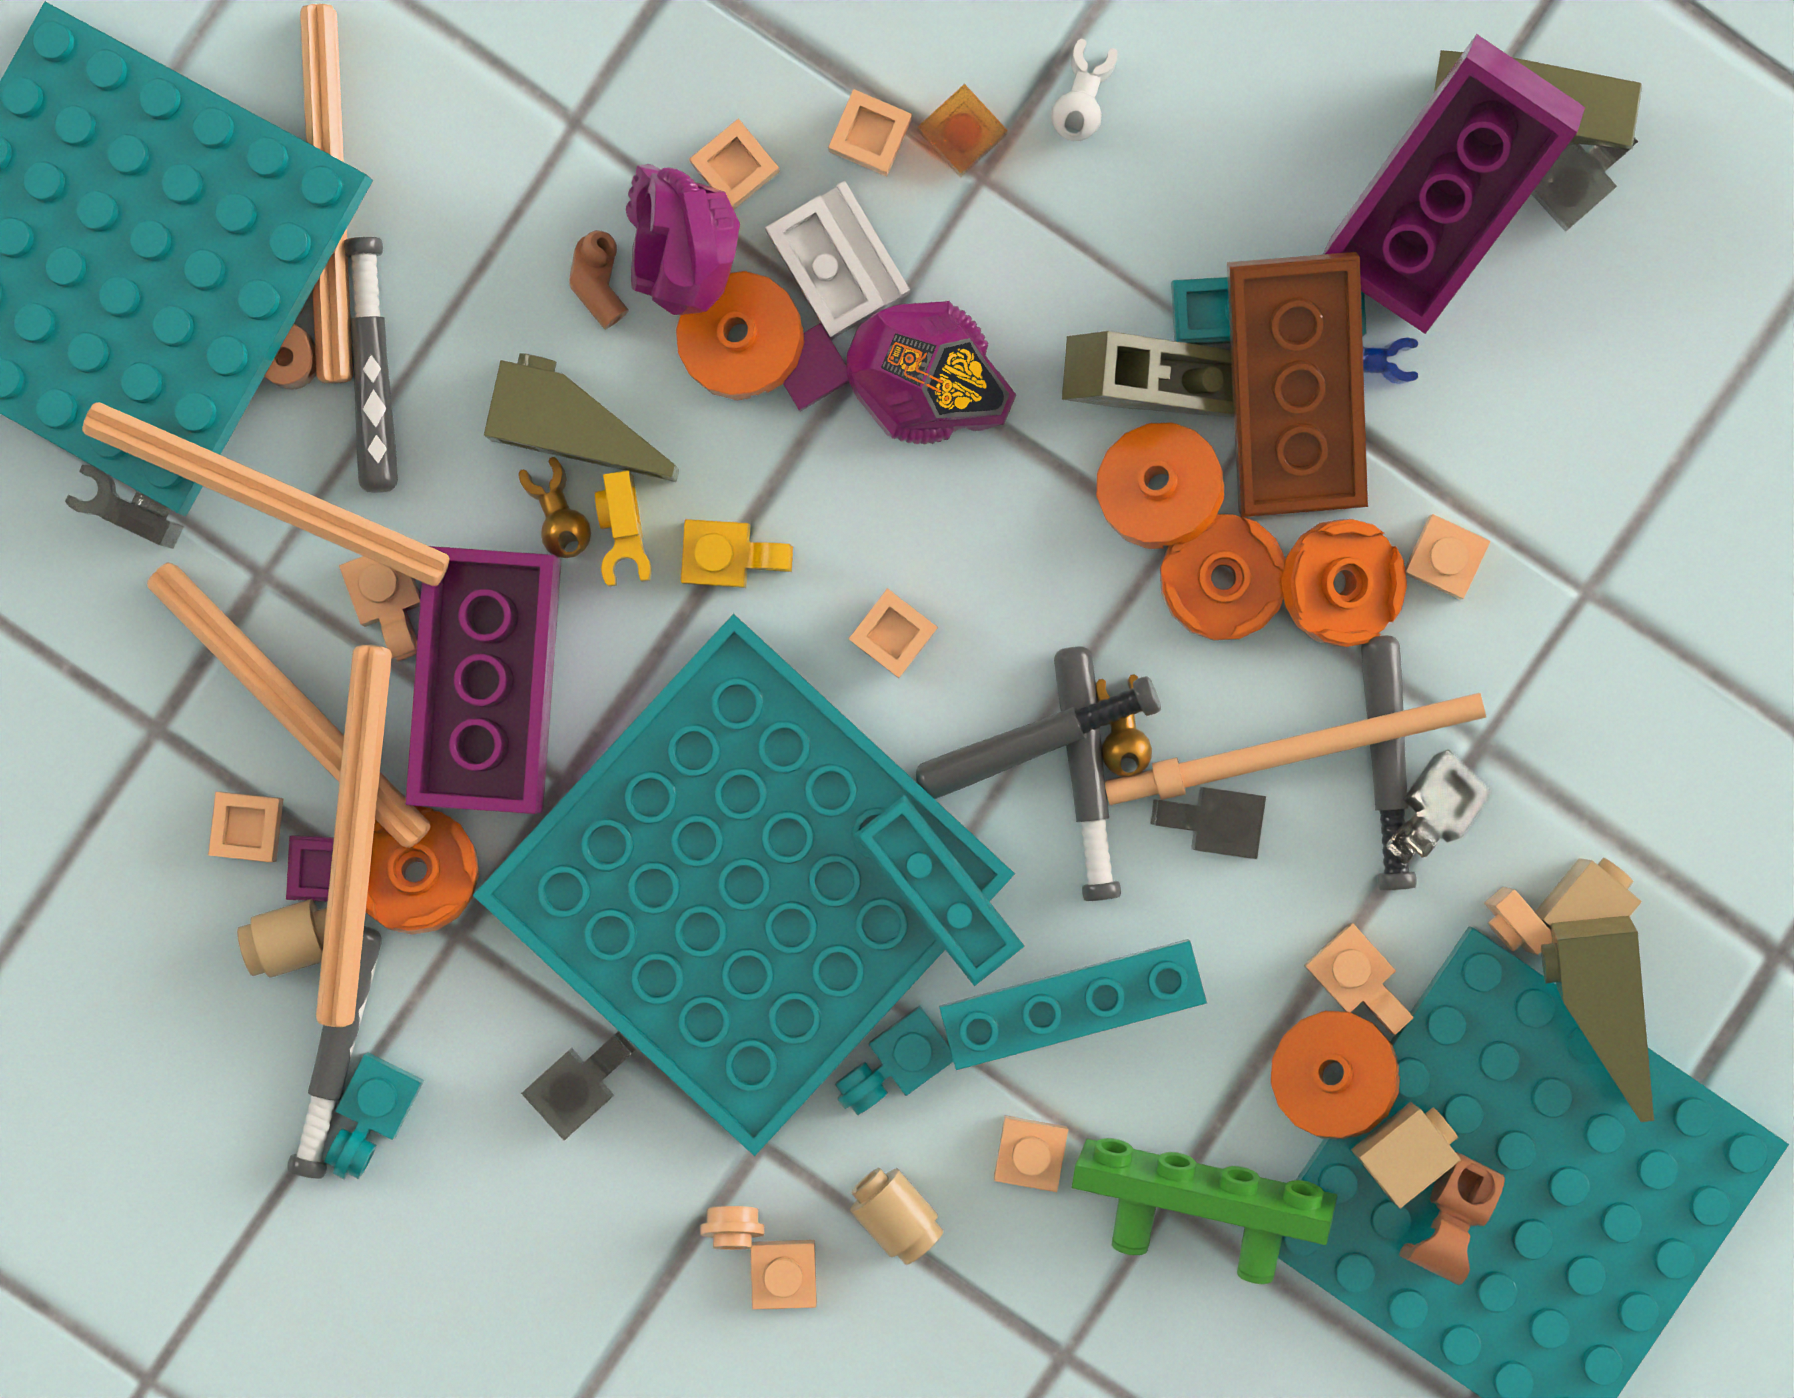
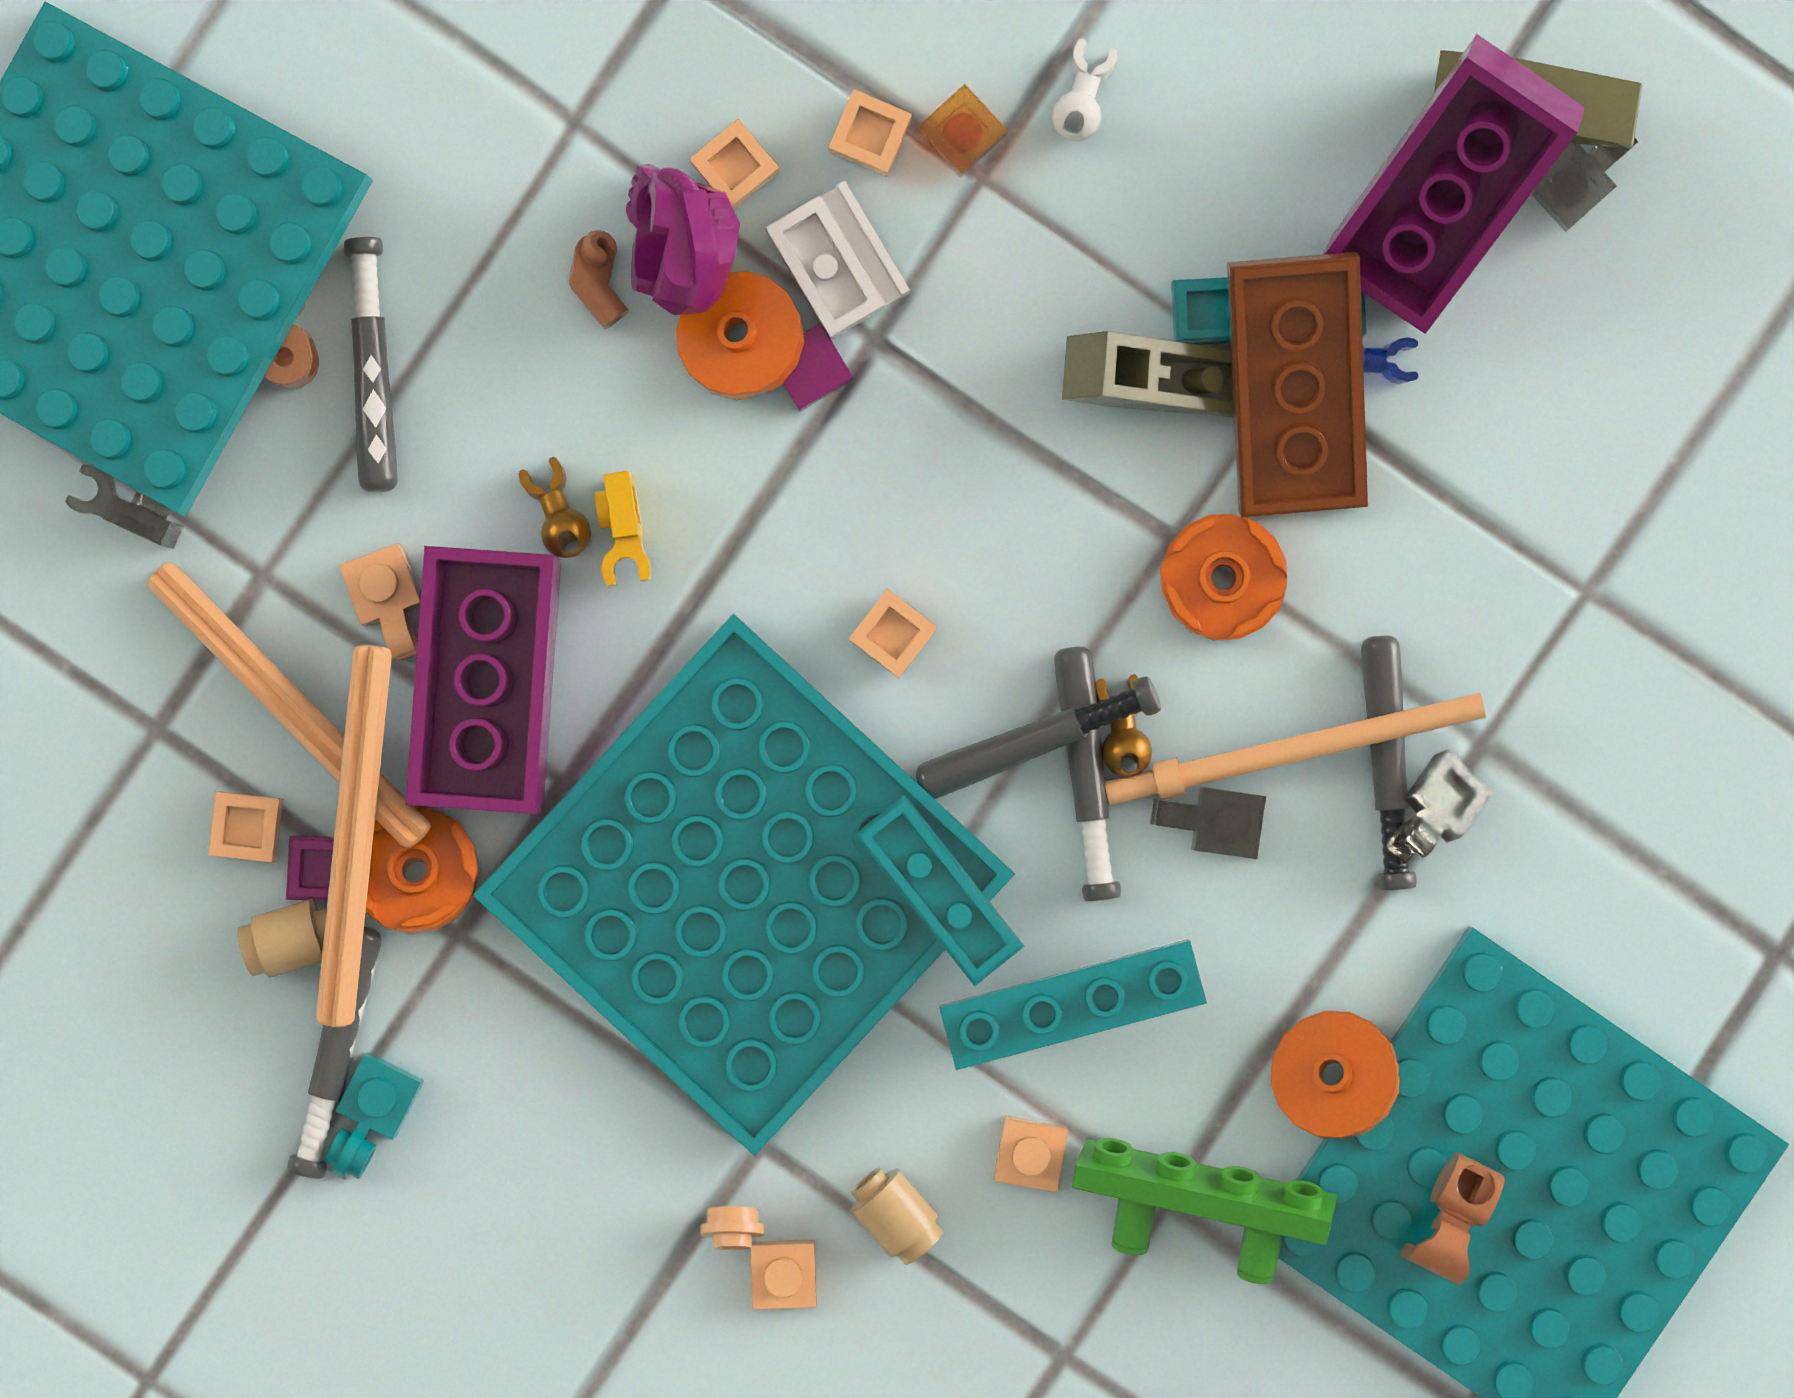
light nougat axle [82,402,449,586] -> none
light nougat axle [300,4,353,383] -> none
olive slope [484,353,679,482] -> none
clear smoke plate [521,1031,636,1141] -> none
yellow plate [681,519,793,588] -> none
teal plate [835,1005,954,1115] -> none
magenta helmet [847,301,1016,445] -> none
orange plate [1096,422,1224,549] -> none
orange plate [1281,519,1407,647] -> none
light nougat plate [1304,923,1414,1035] -> none
tan brick [1351,1102,1461,1208] -> none
light nougat plate [1405,514,1490,600] -> none
light nougat plate [1484,887,1552,955] -> none
tan brick [1535,858,1642,931] -> none
olive slope [1541,916,1654,1122] -> none

